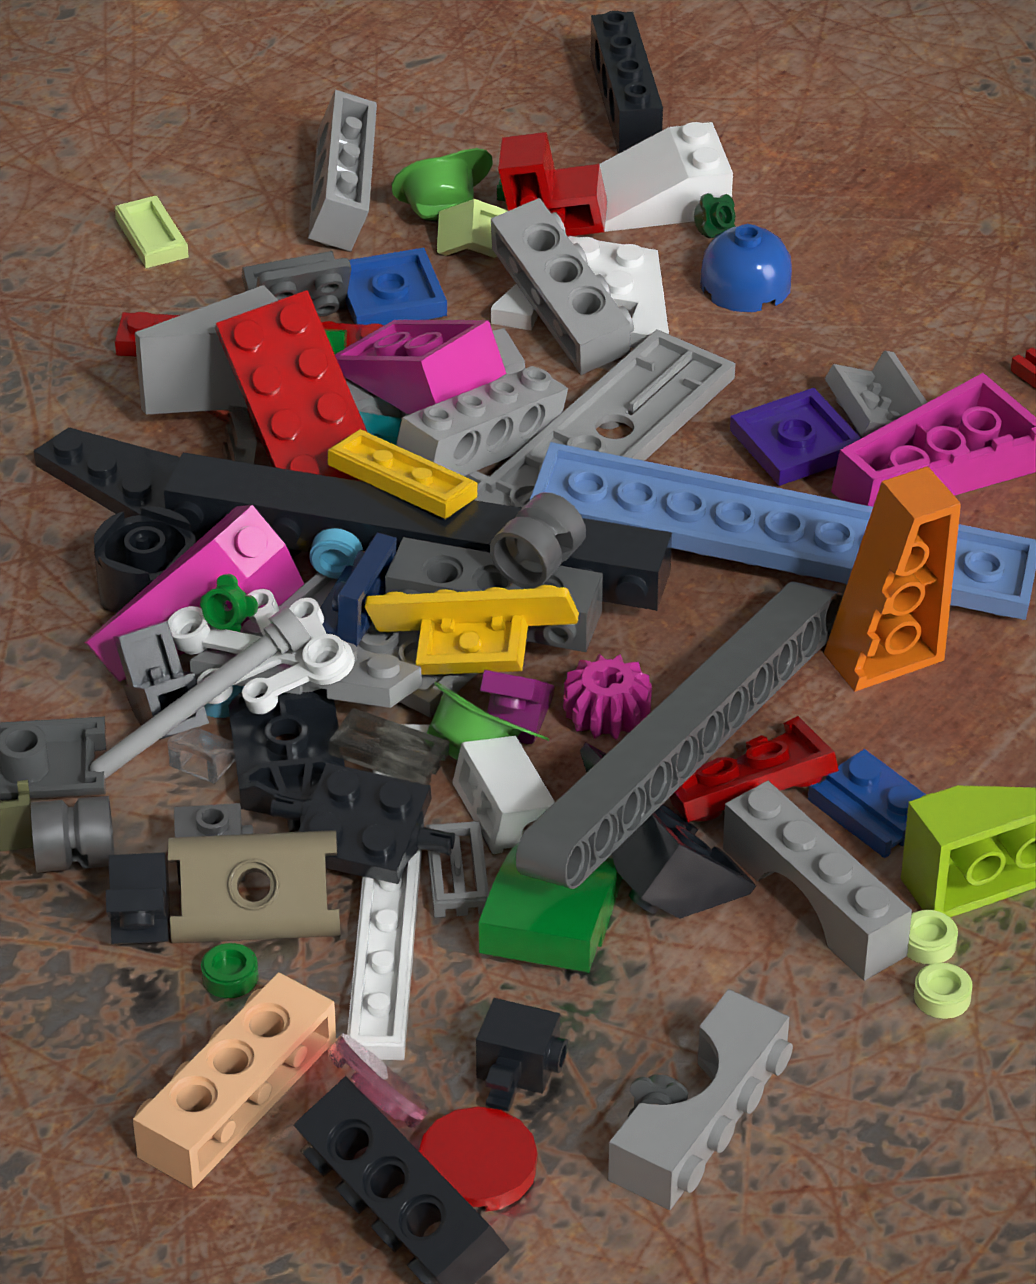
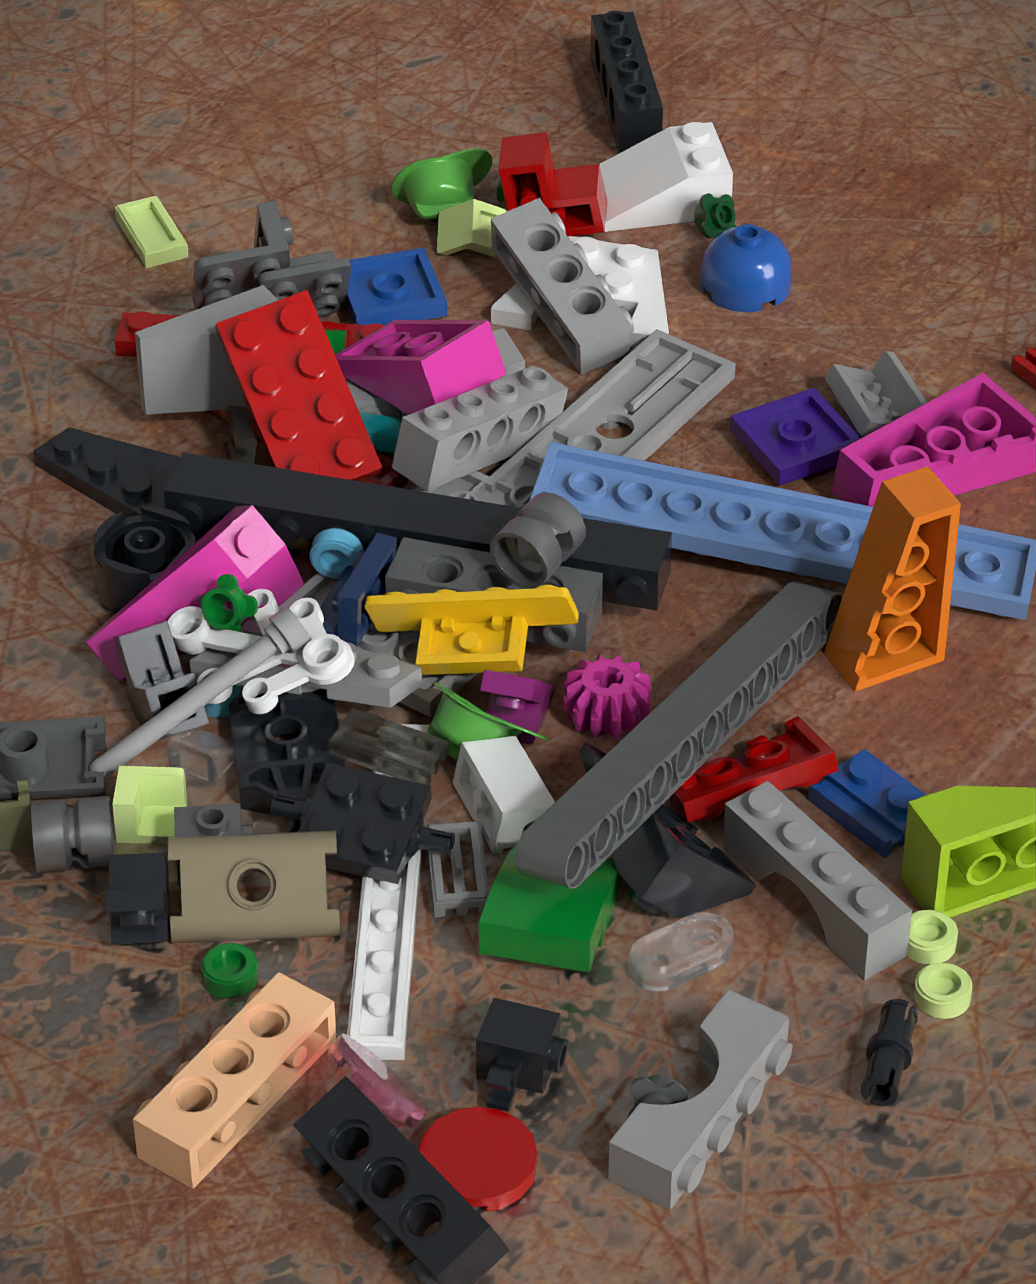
light grey brick [308,89,377,252] -> none
yellow tile [328,429,478,519] -> none
none -> yellowish green panel [112,766,188,844]
none -> dark grey bracket [192,200,293,309]
none -> clear plate [629,912,734,991]
none -> black pin [860,999,919,1107]

